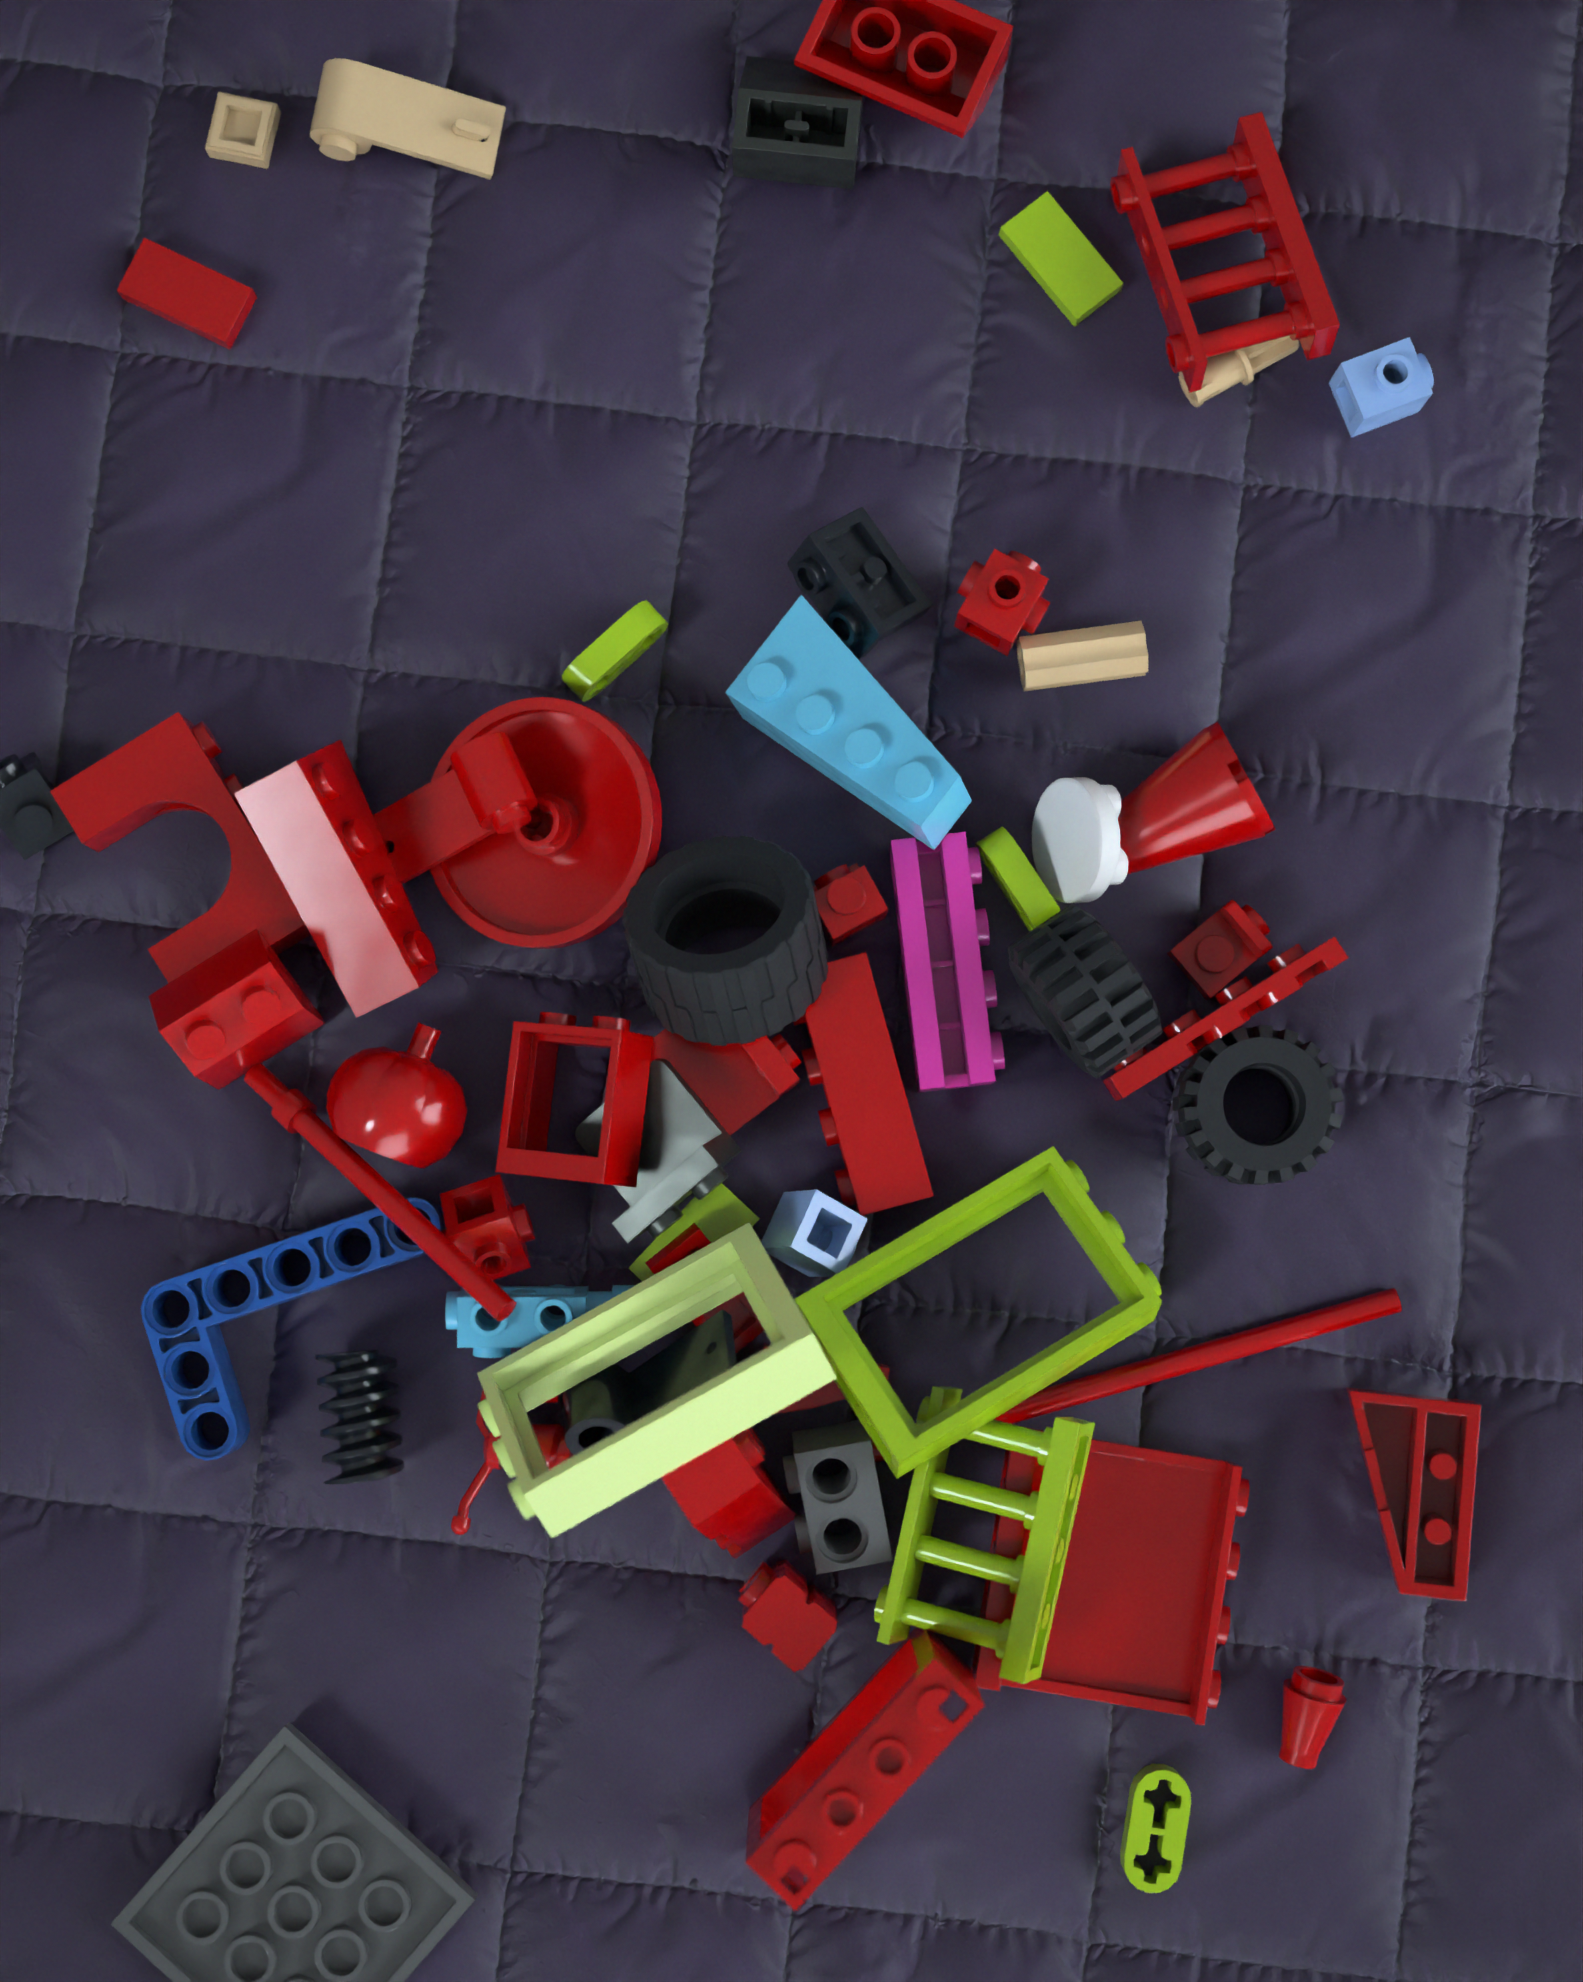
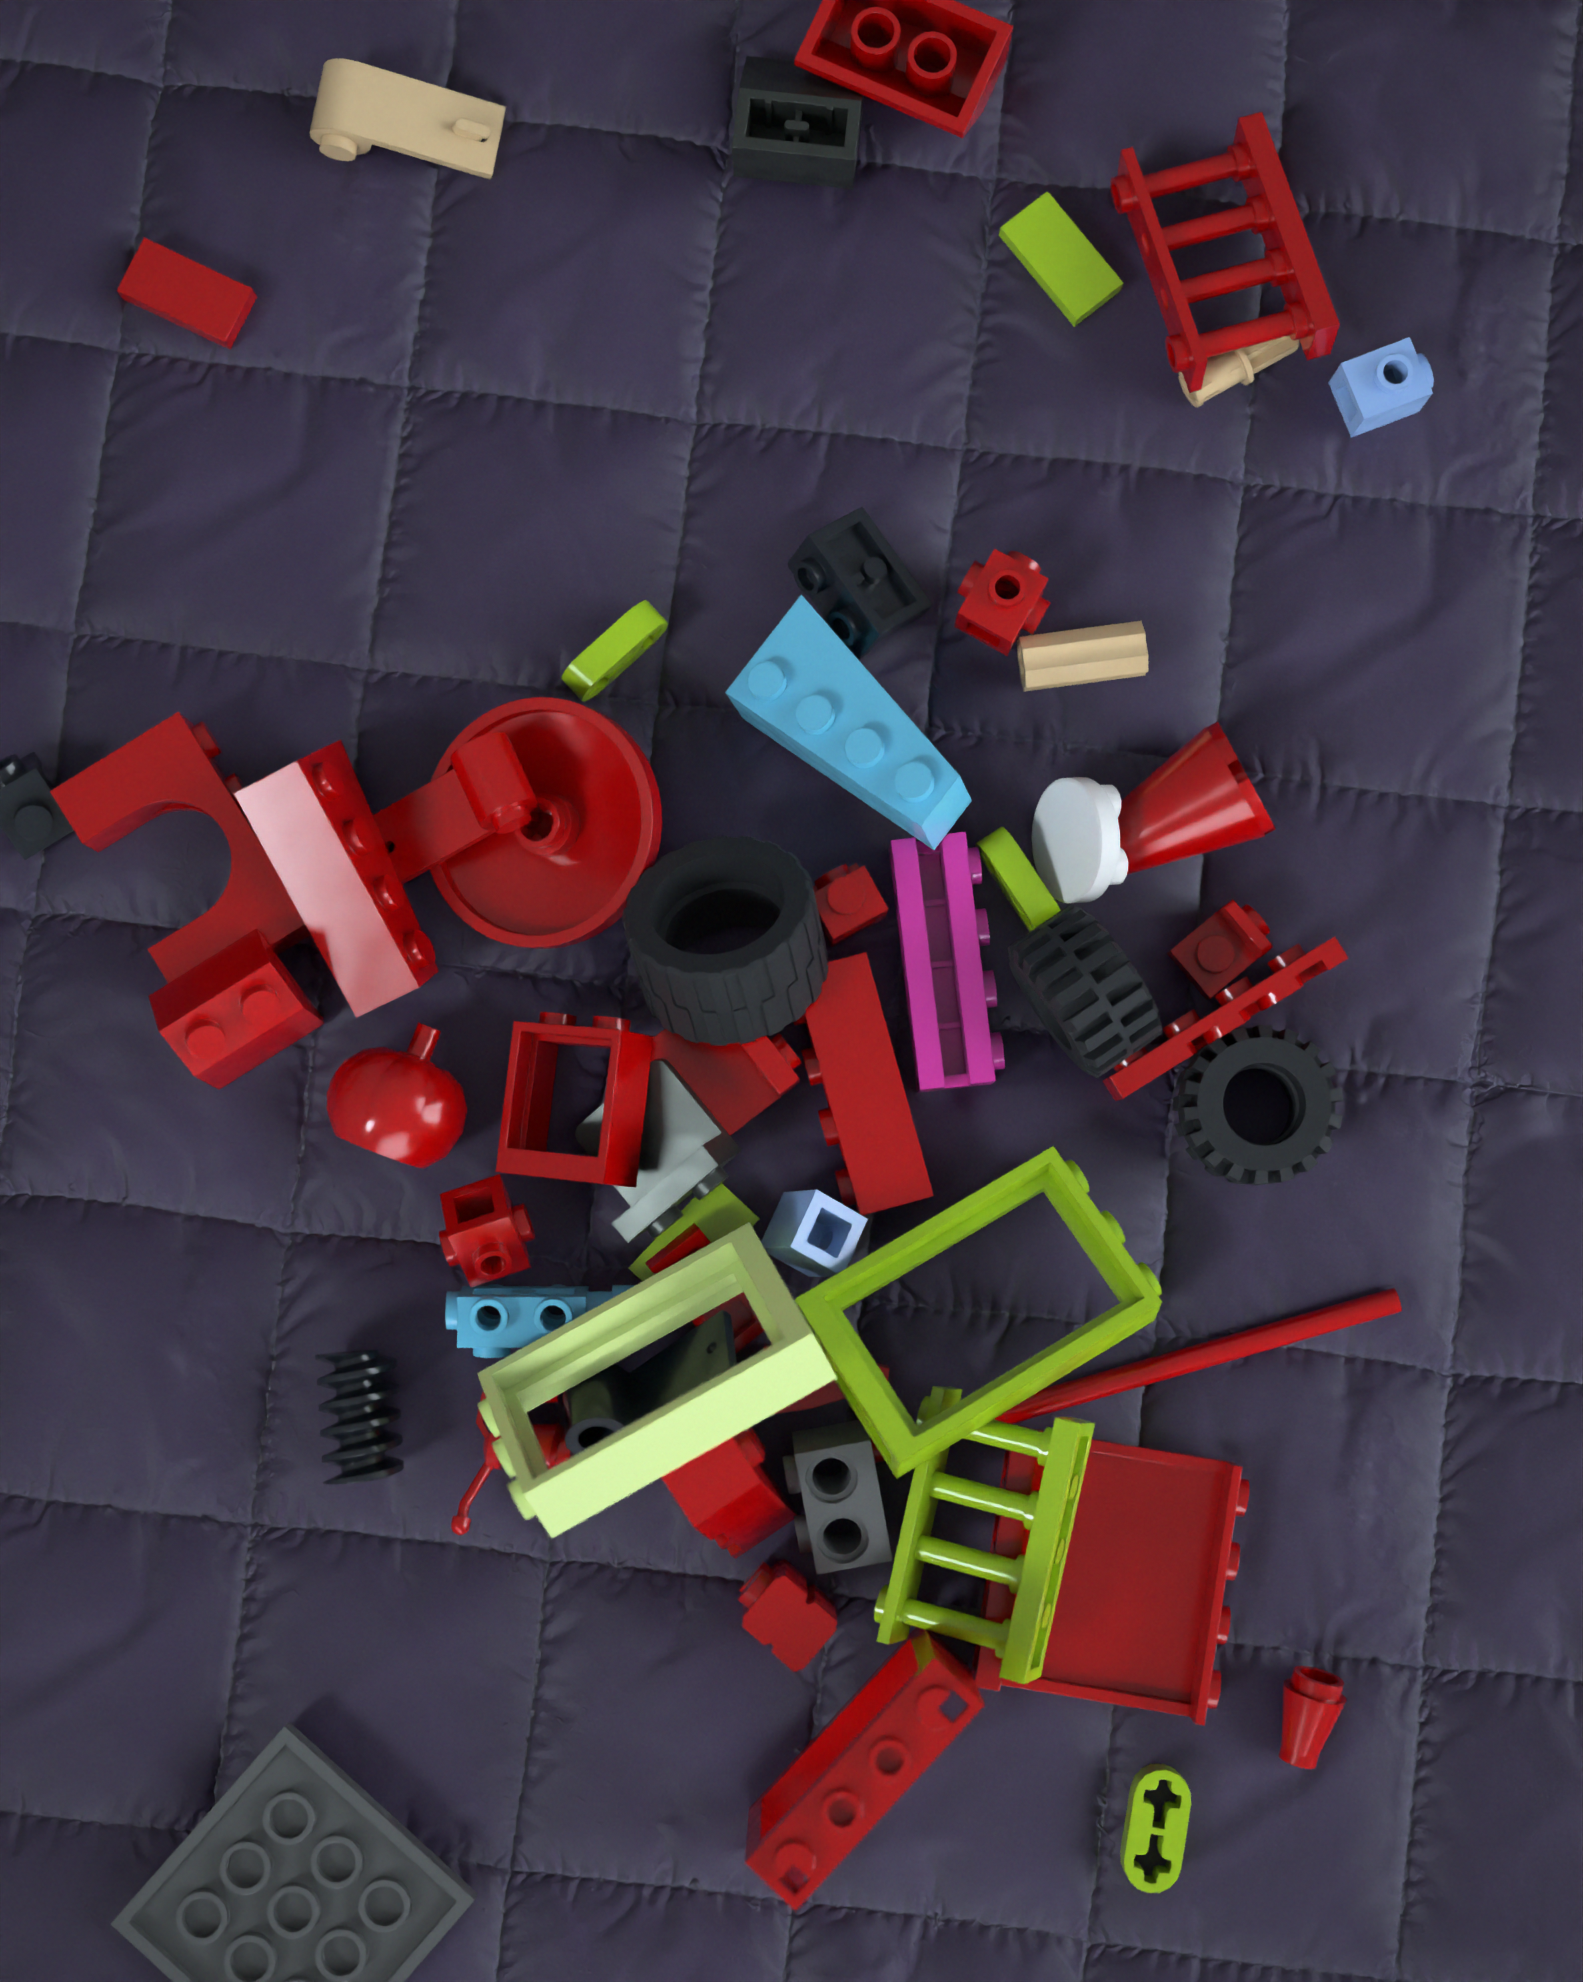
blue beam [141,1197,446,1461] -> none
tan tile [205,92,281,169] -> none
red bar [244,1063,516,1322] -> none
red wedge [1346,1387,1481,1602] -> none

